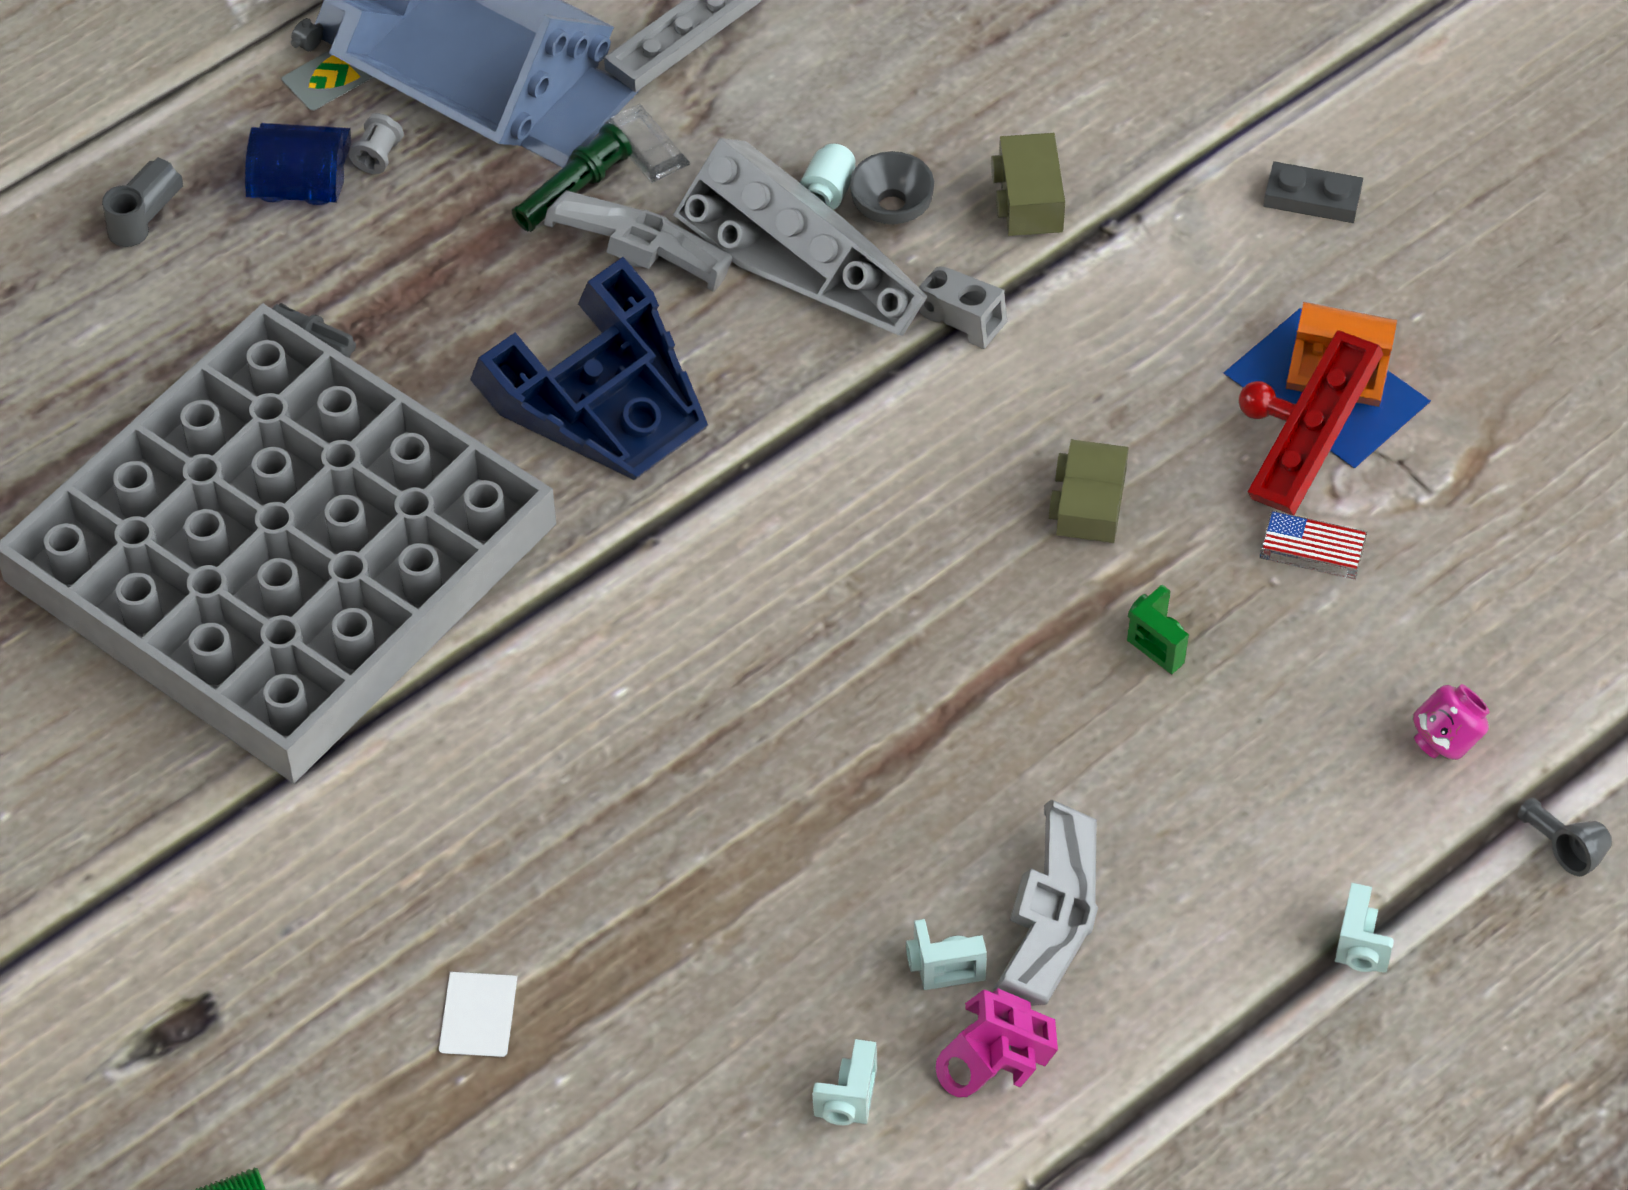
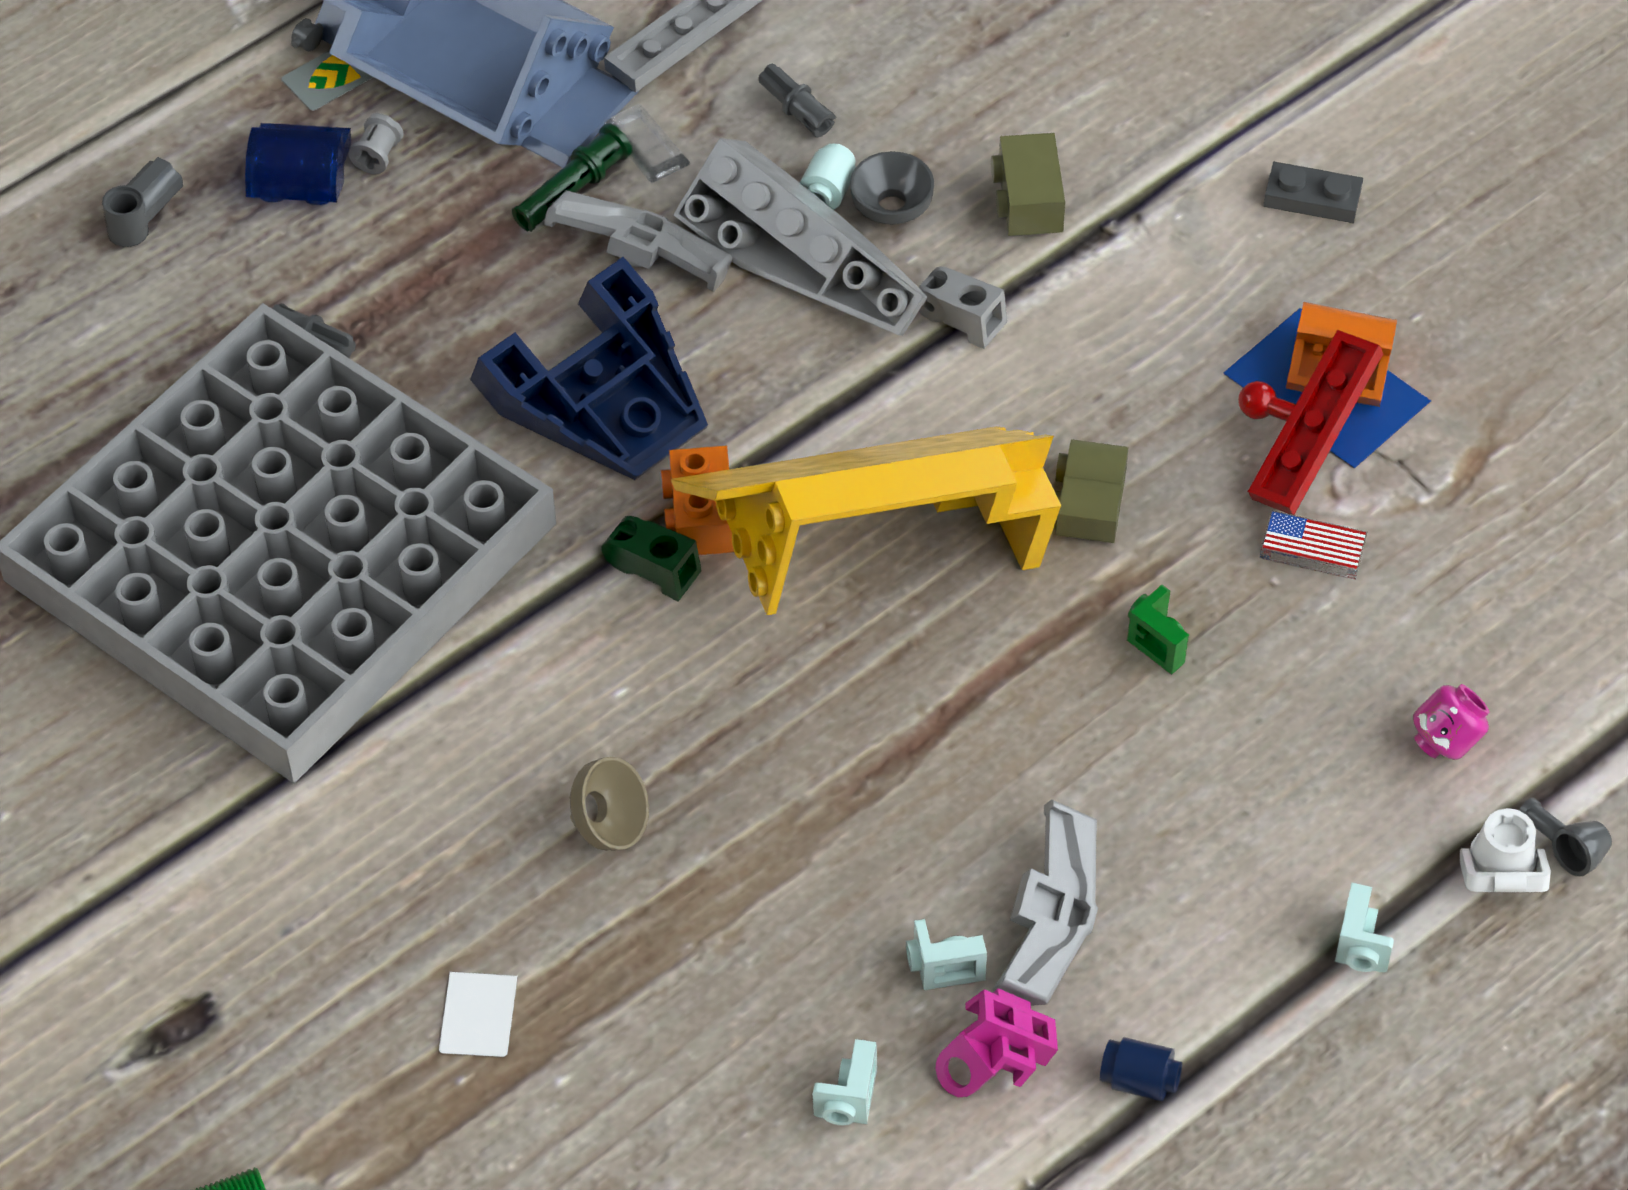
none -> dark tan piece [569,757,649,851]
none -> dark green leg [601,516,702,602]
none -> orange brick [661,445,734,555]
none -> yellow panel [671,426,1061,615]
none -> dark grey axle [758,64,836,137]
none -> dark blue brick [1100,1037,1182,1101]
none -> white piece [1460,808,1551,892]

